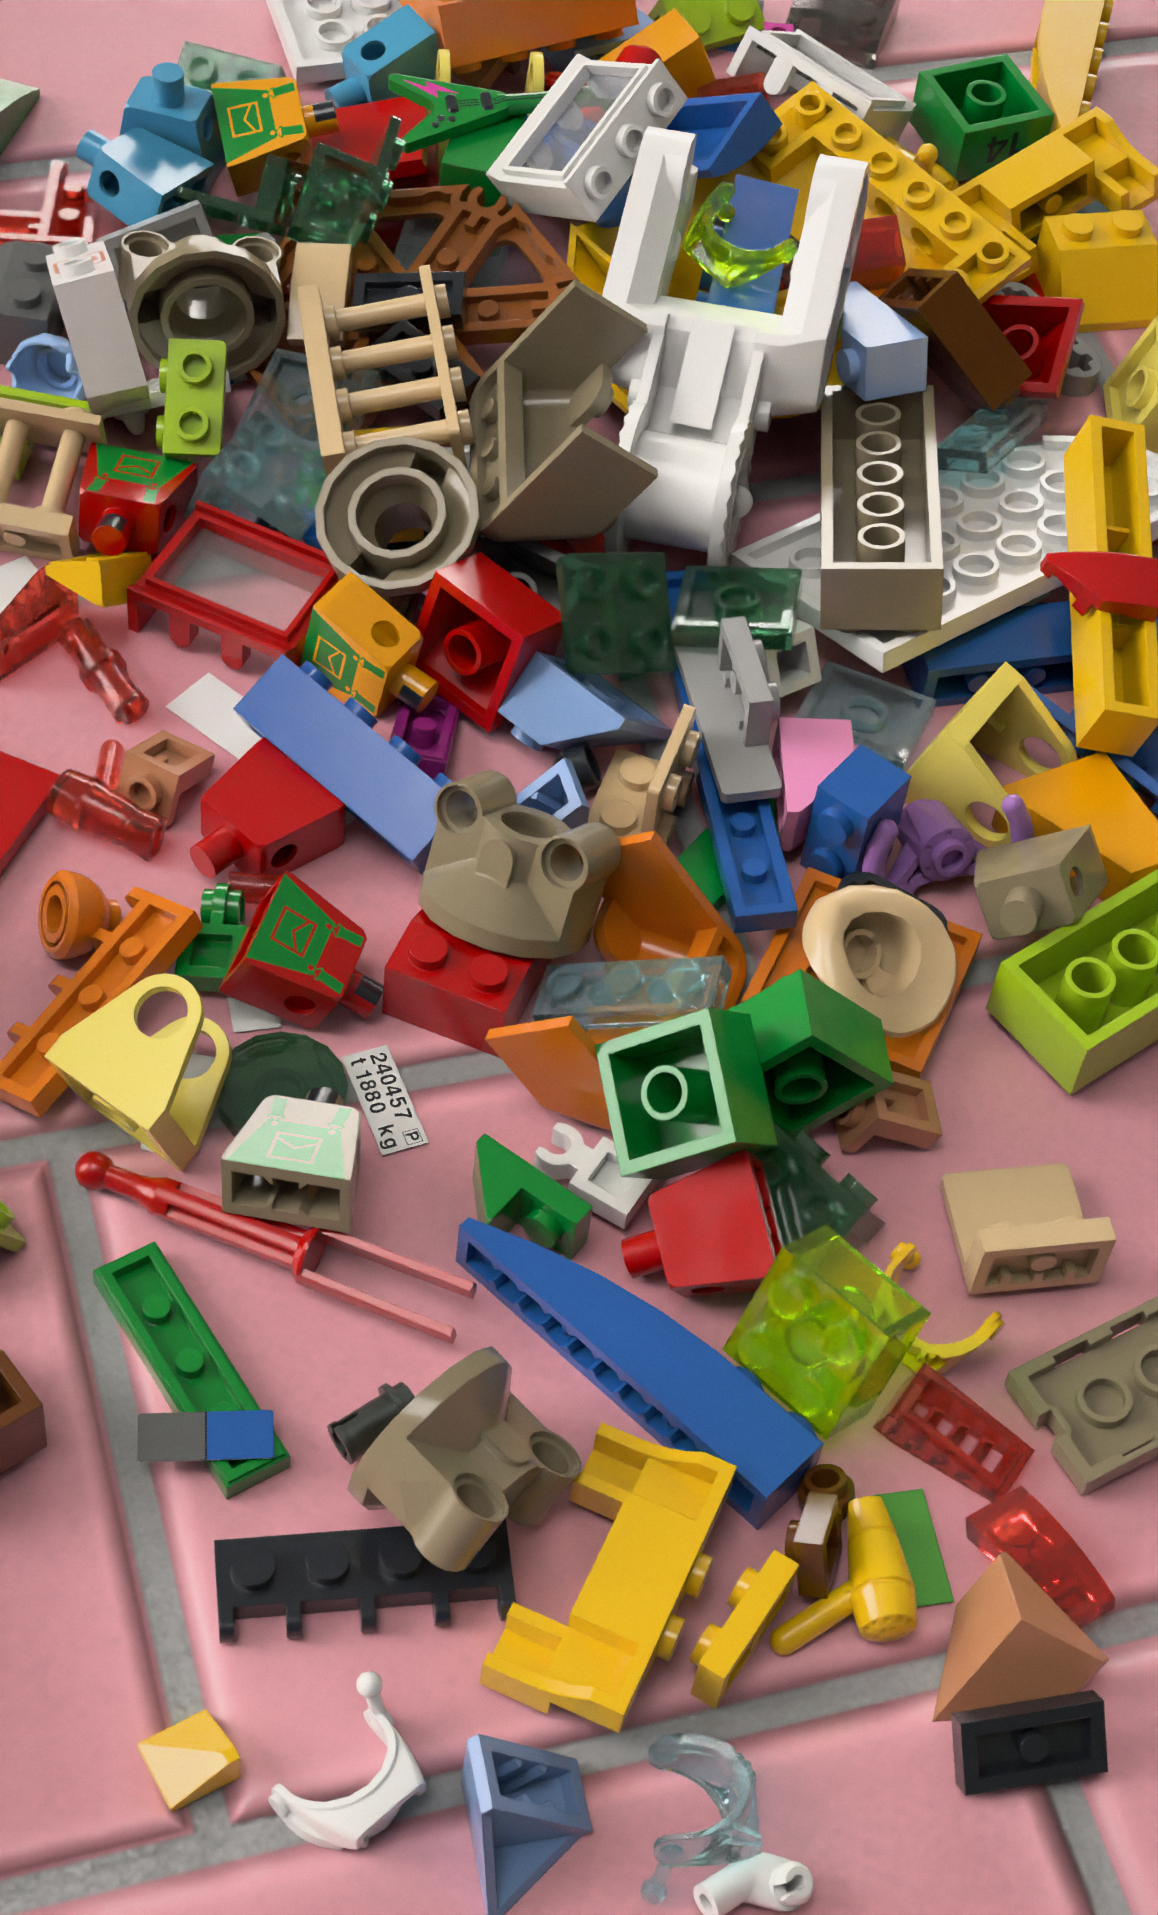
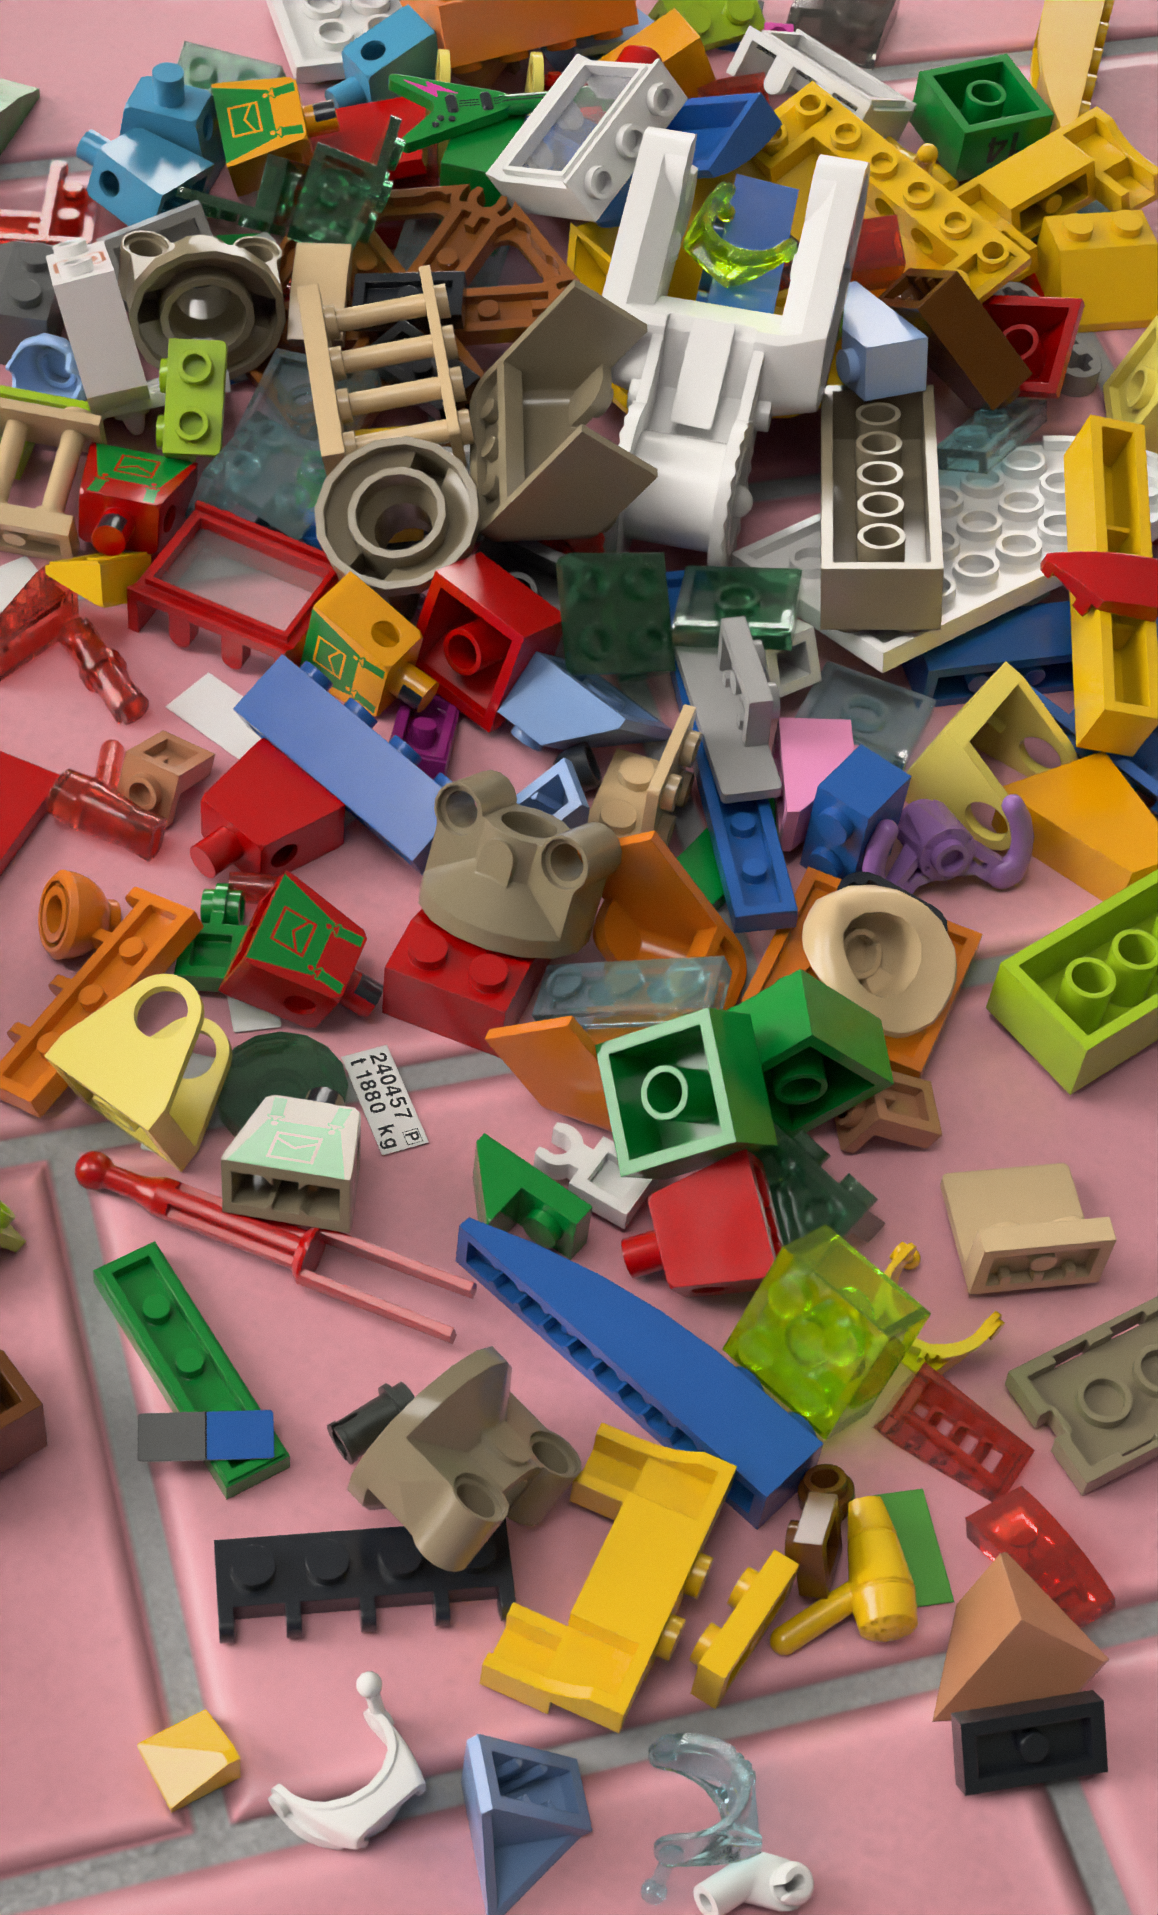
dark tan torso [974,824,1109,940] -> none

